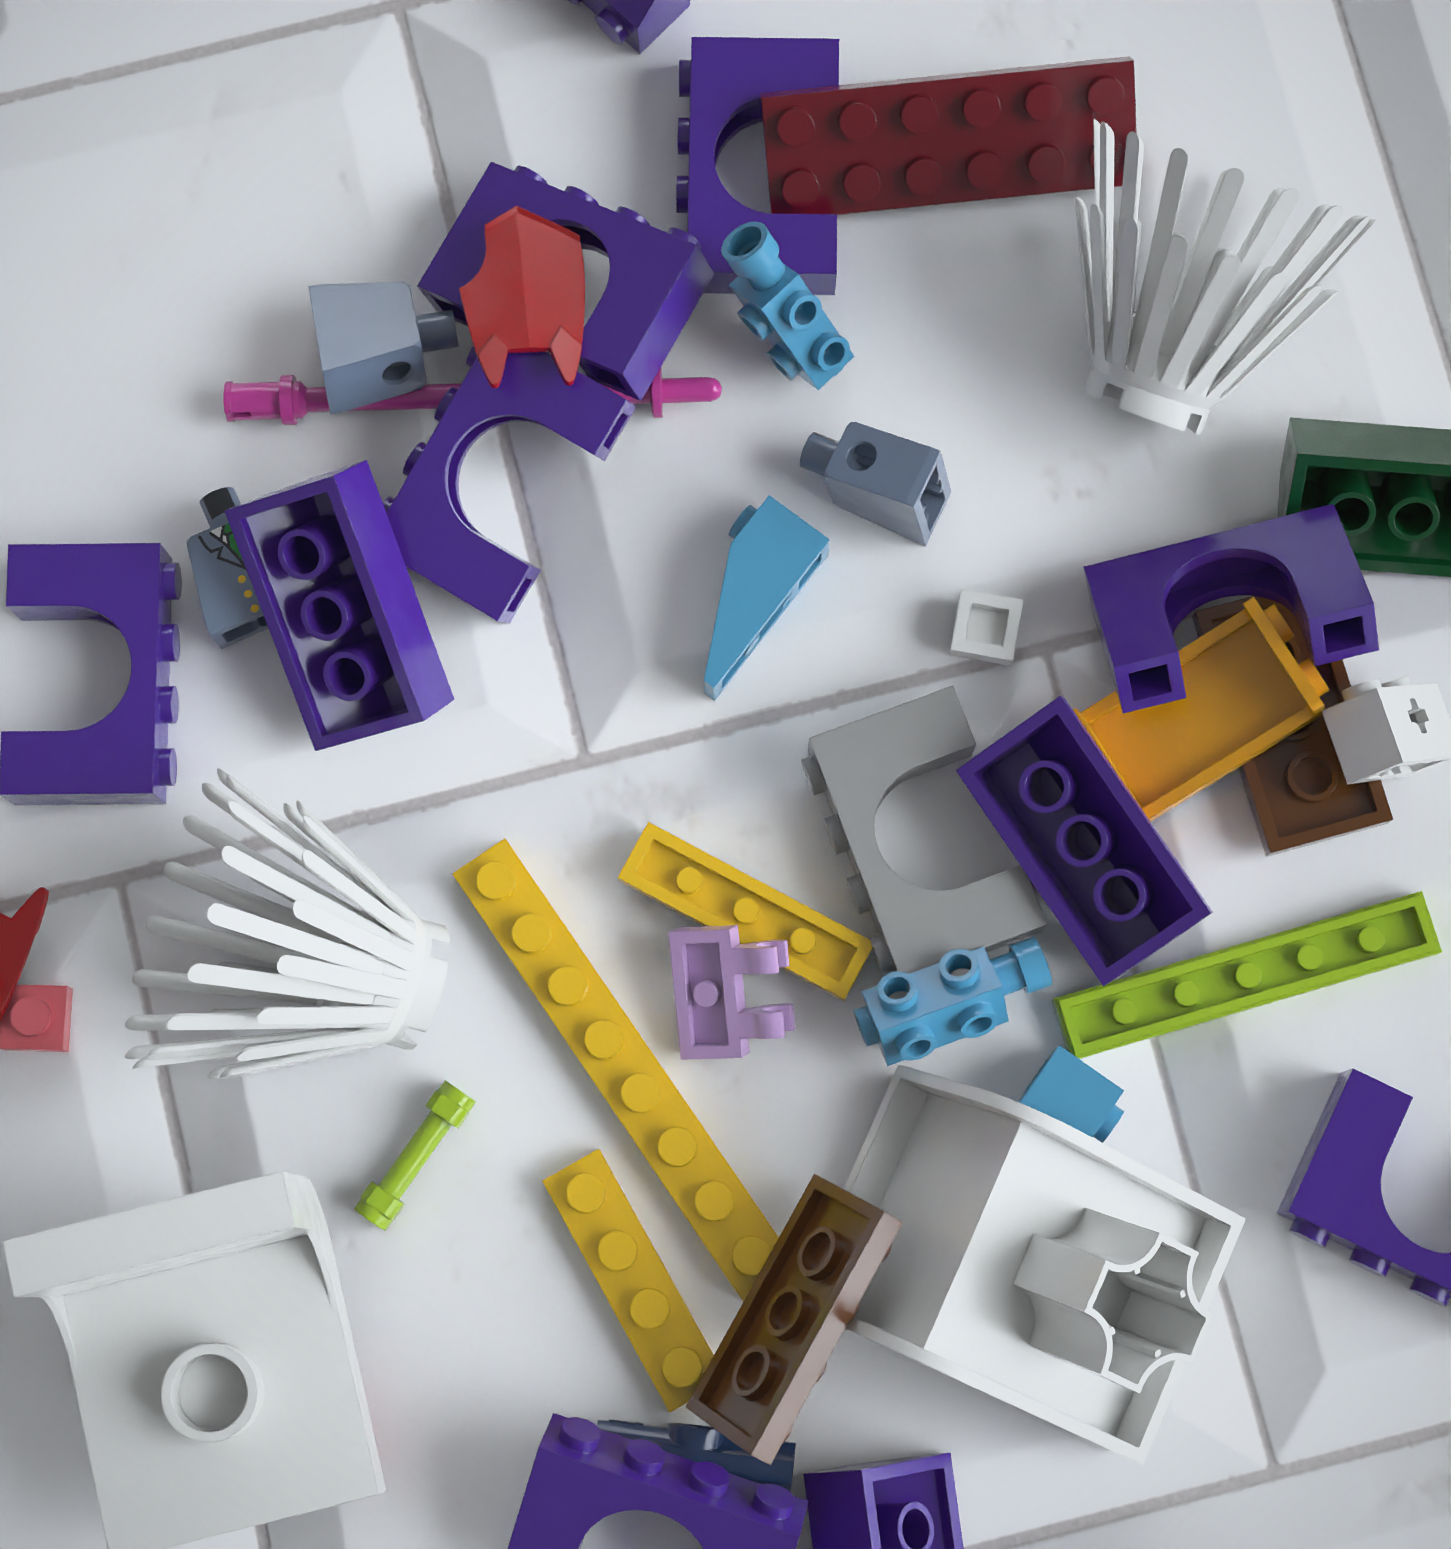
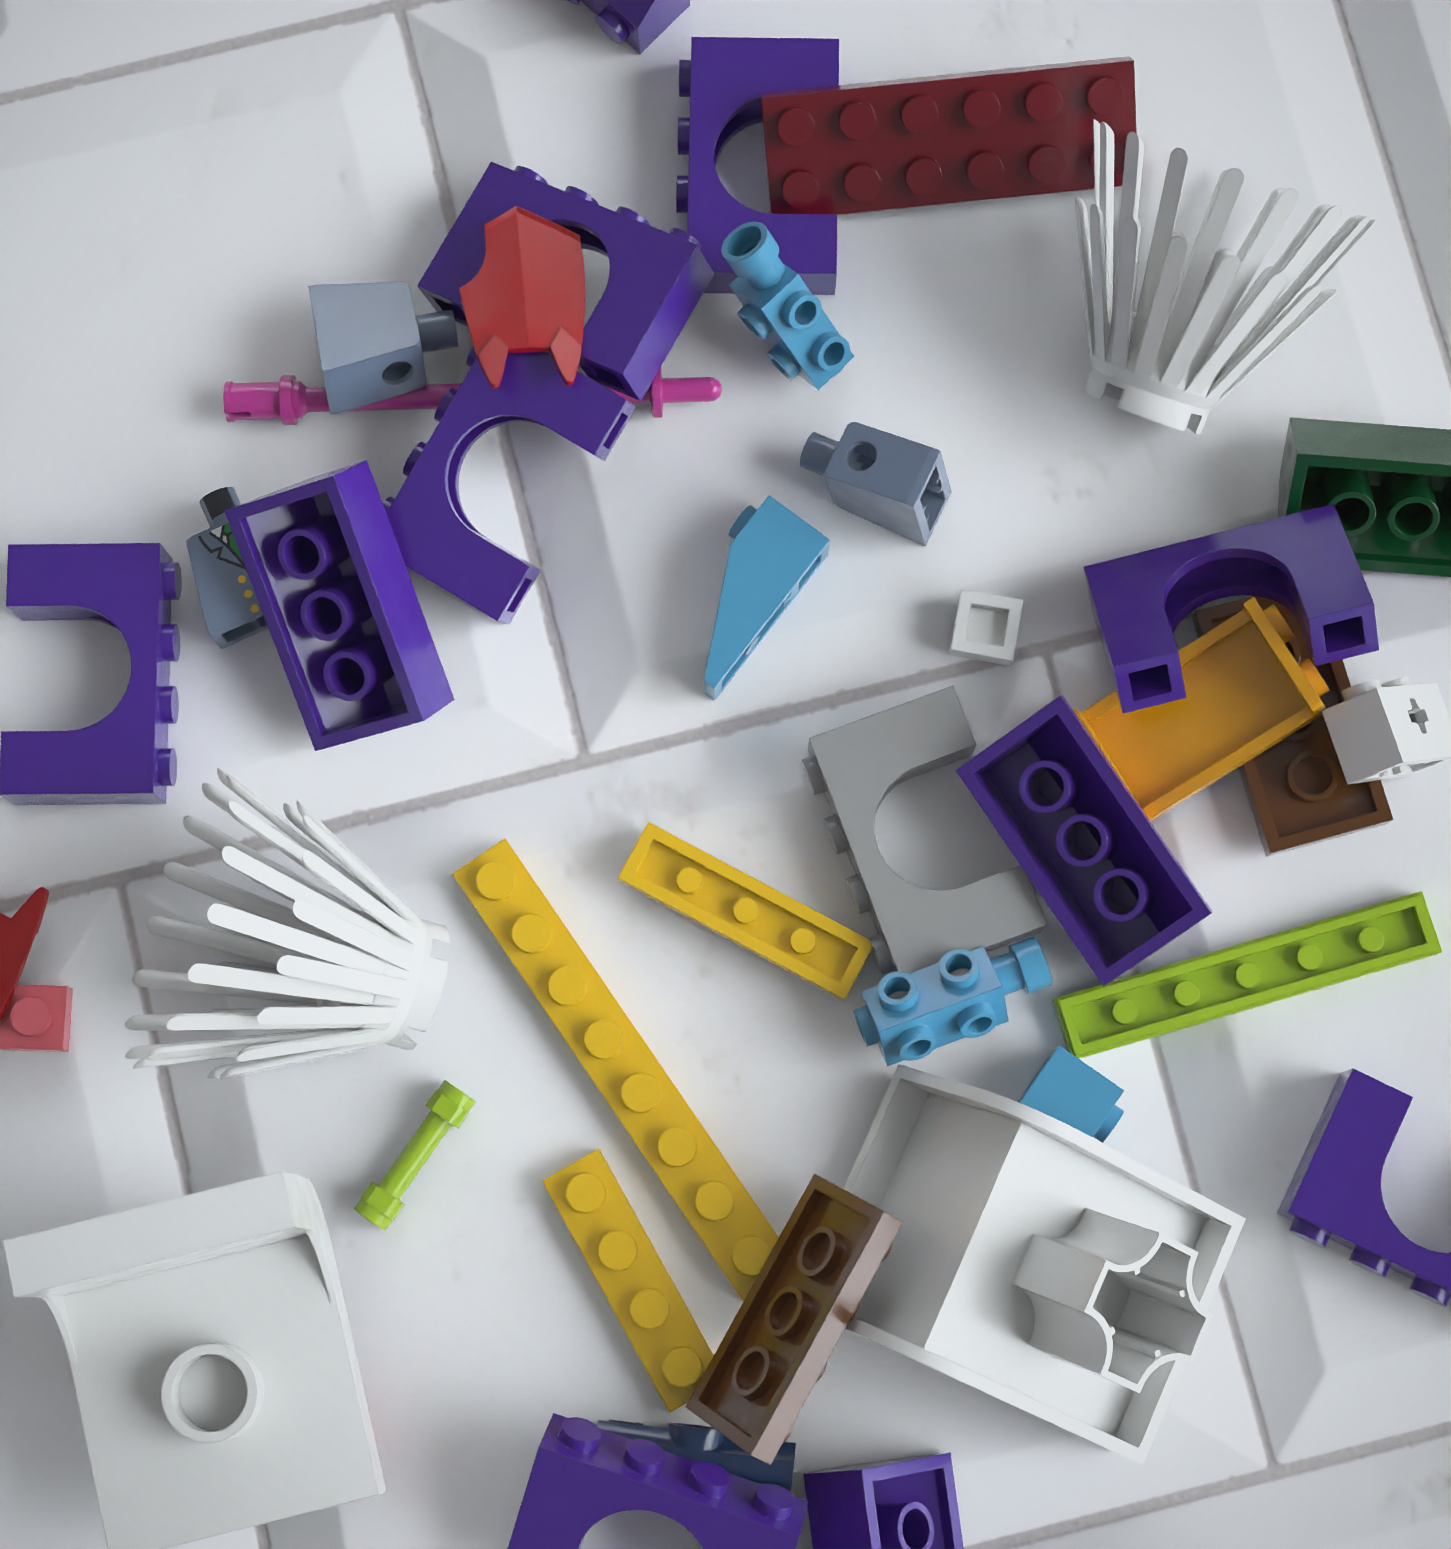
lavender plate [668,925,795,1060] -> none

